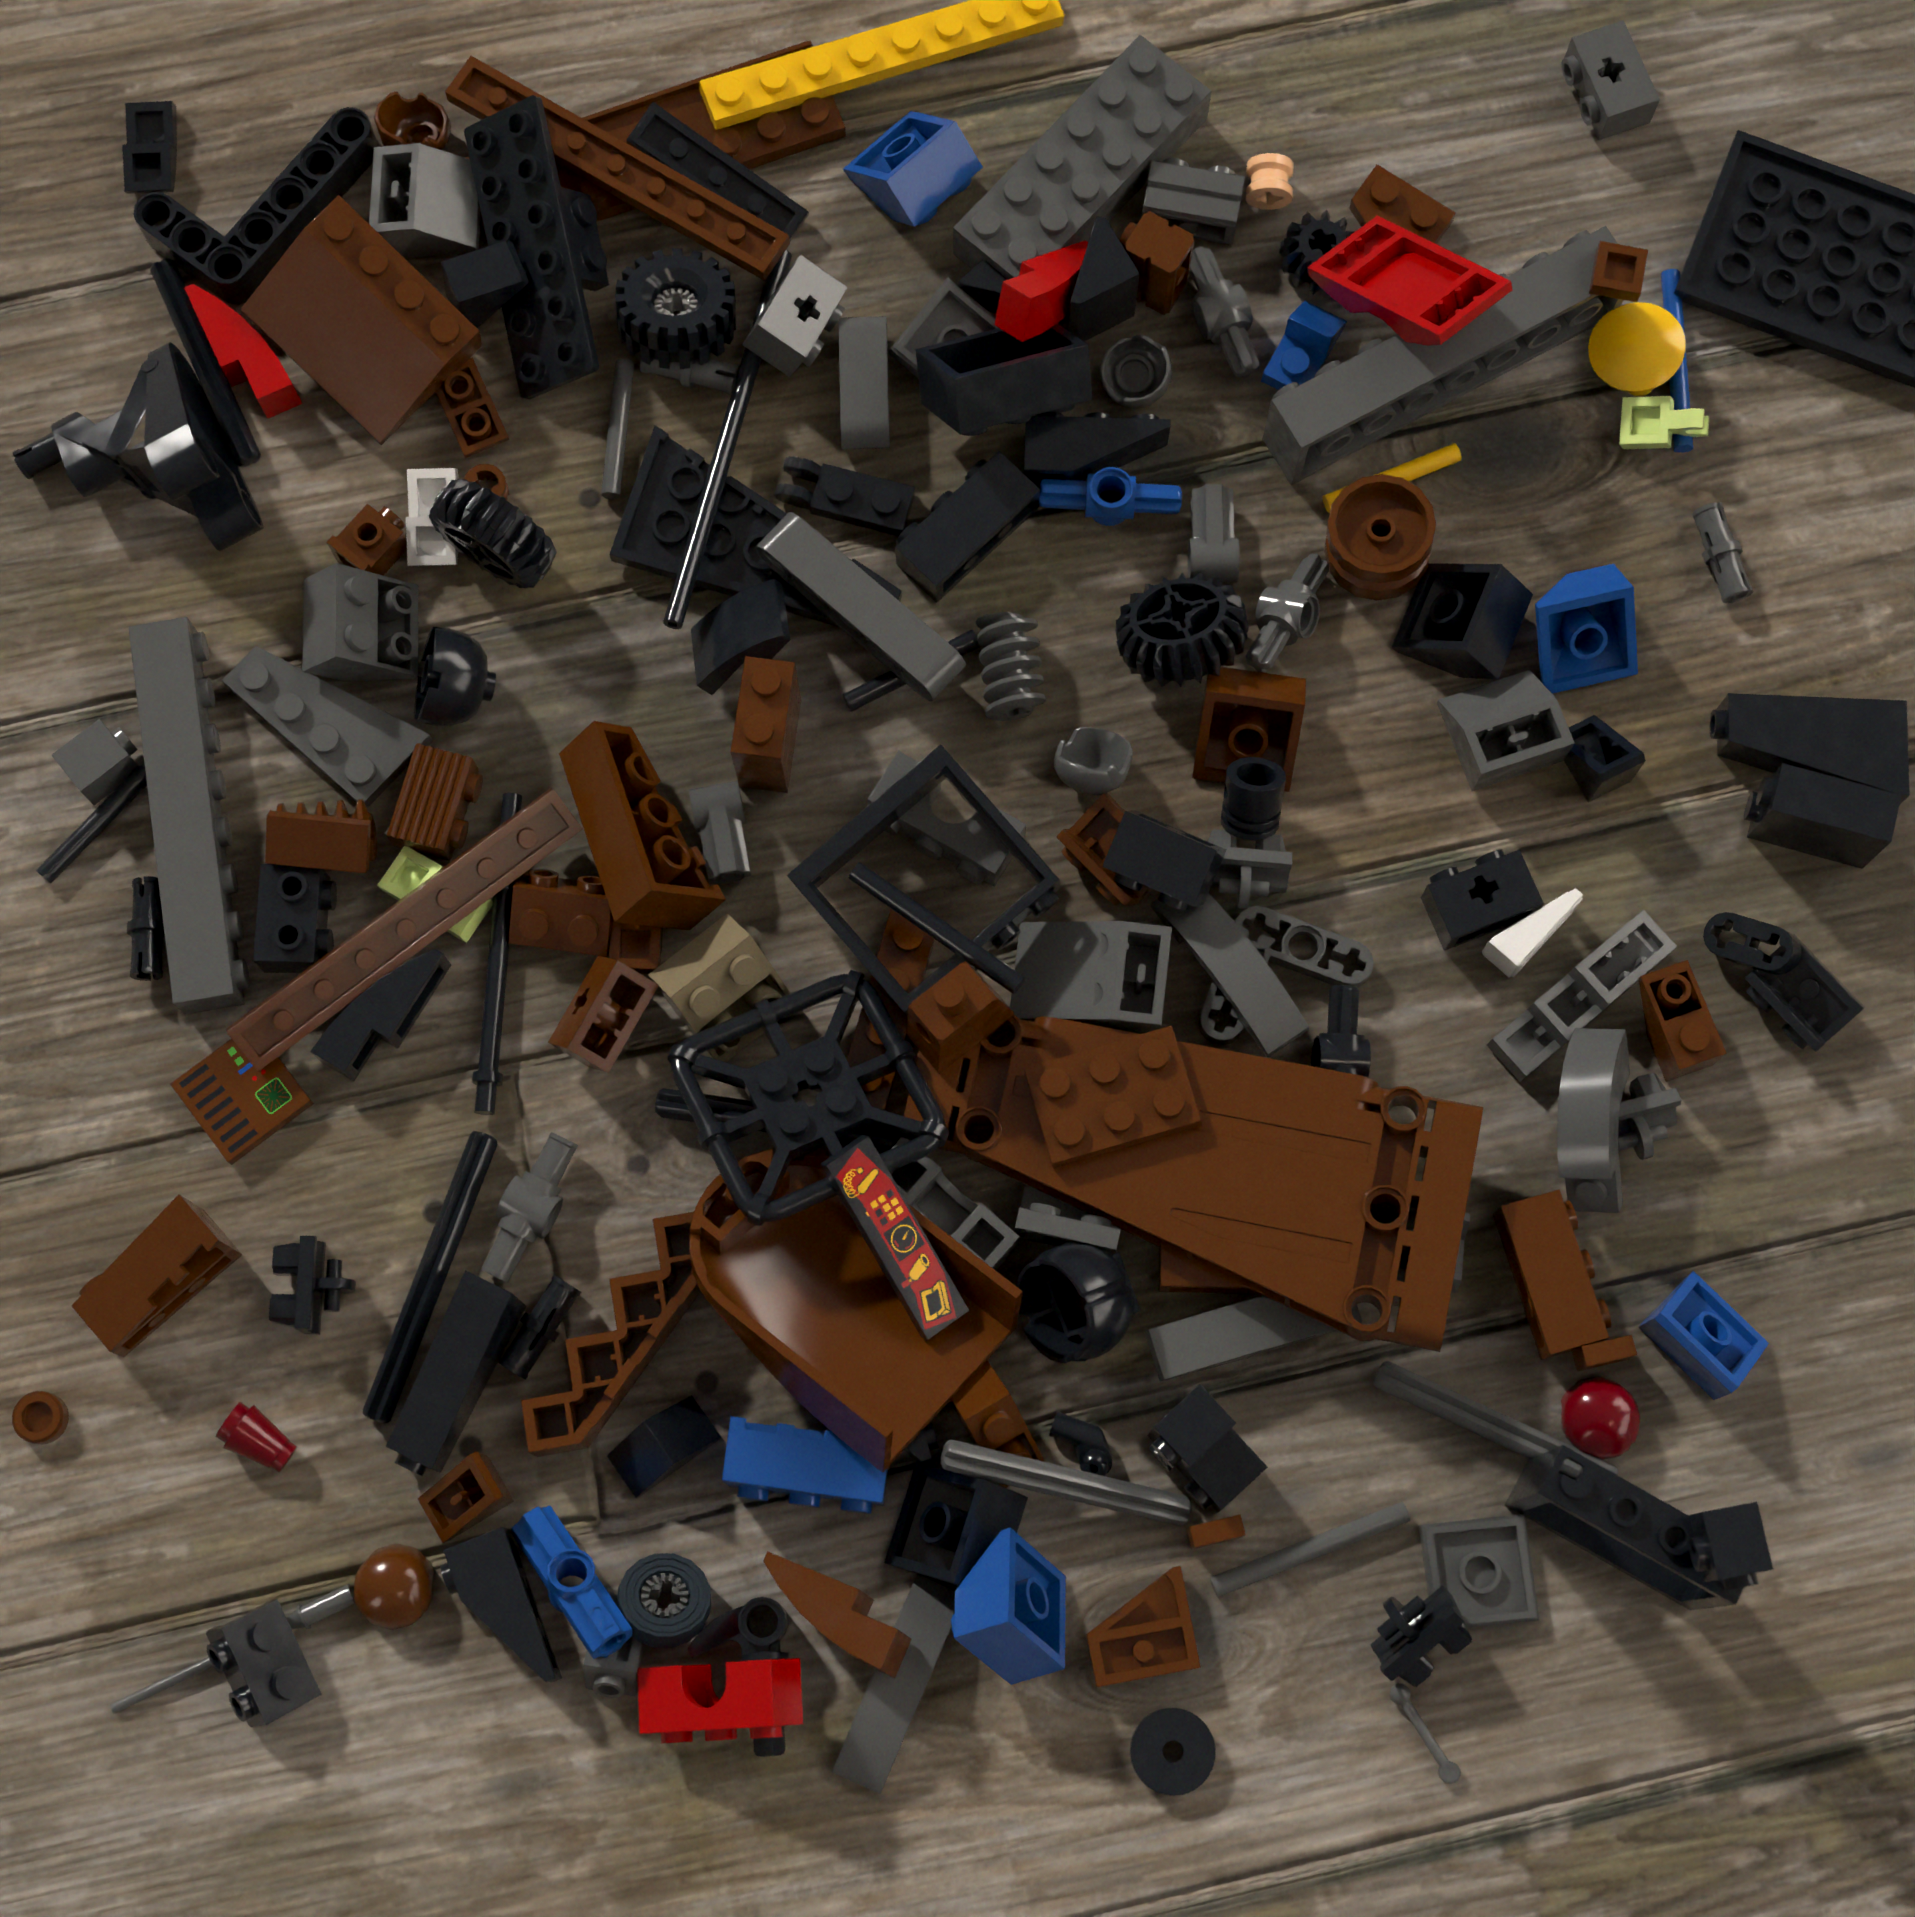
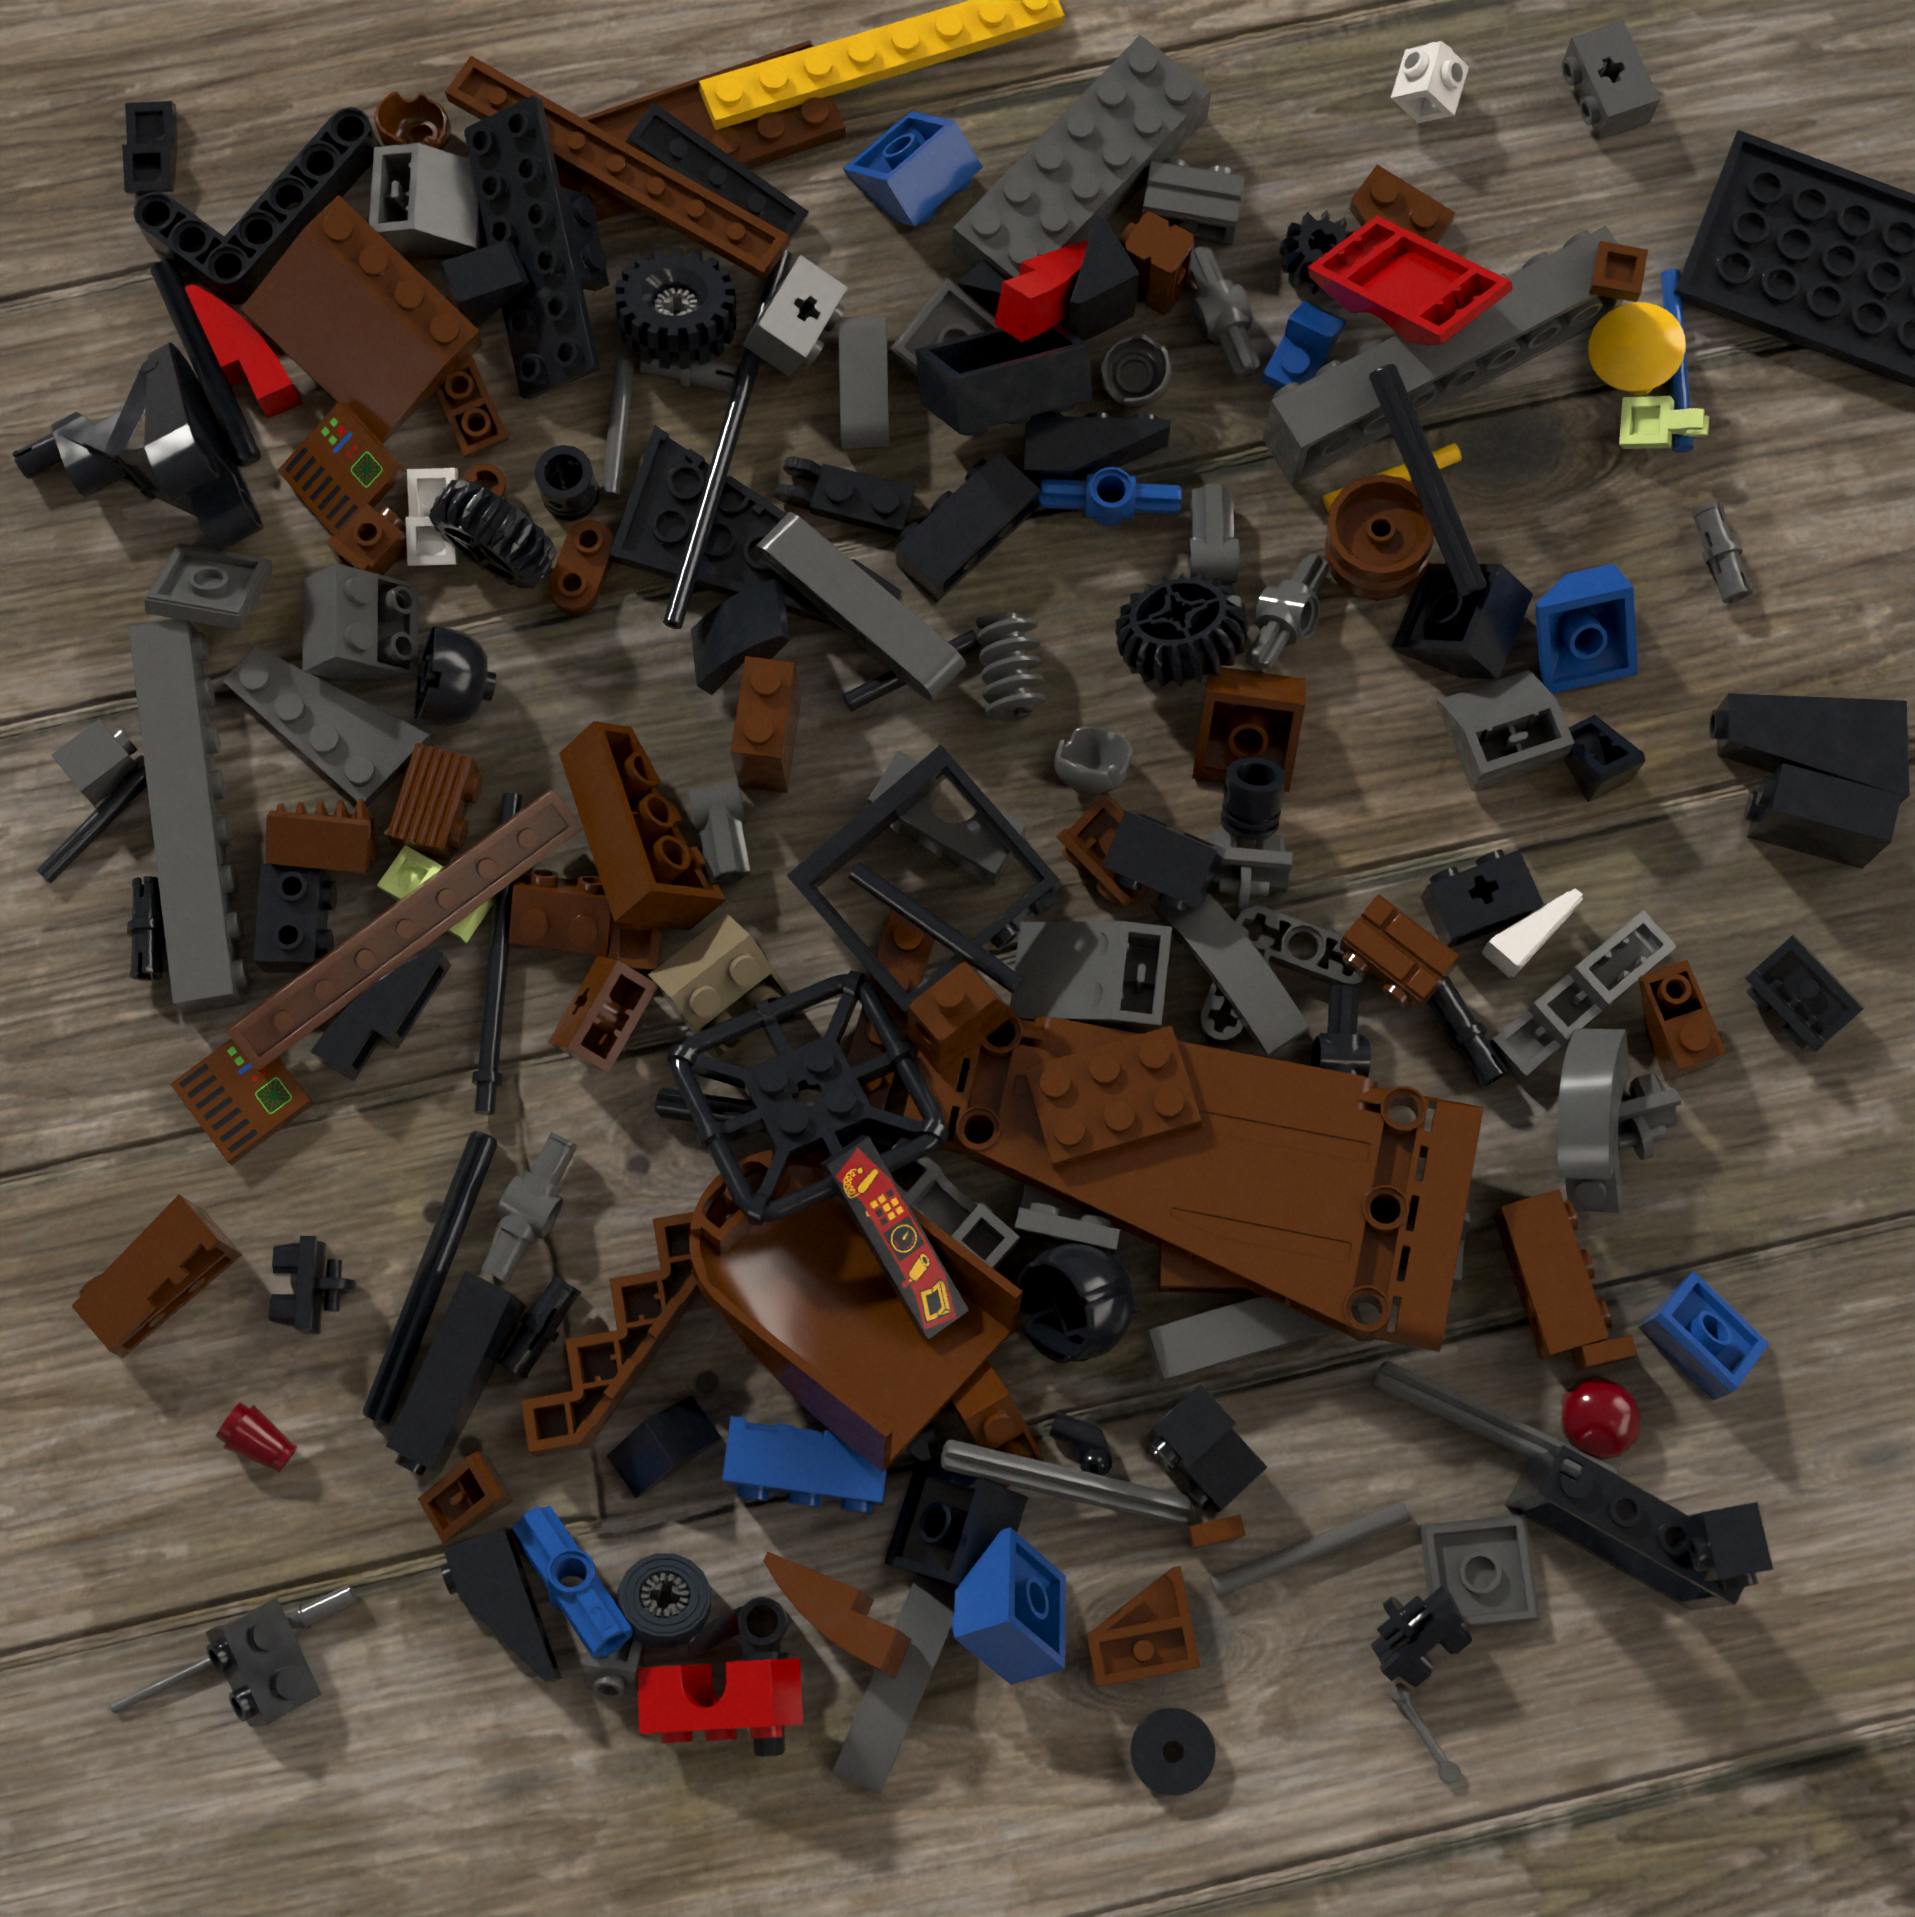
reddish brown tile [12,1391,69,1445] -> none
reddish brown hair [354,1543,434,1630] -> none
light nougat wheel [1246,153,1294,210] -> none
black beam [1703,912,1801,975] -> none
none -> dark grey plate [144,544,272,630]
none -> reddish brown tile [277,402,407,537]
none -> black piece [534,445,599,521]
none -> reddish brown plate [549,520,614,615]
none -> reddish brown brick [1340,894,1459,1010]
none -> black axle [1369,364,1487,597]
none -> white brick [1391,41,1469,123]
none -> black pin [1427,976,1509,1088]

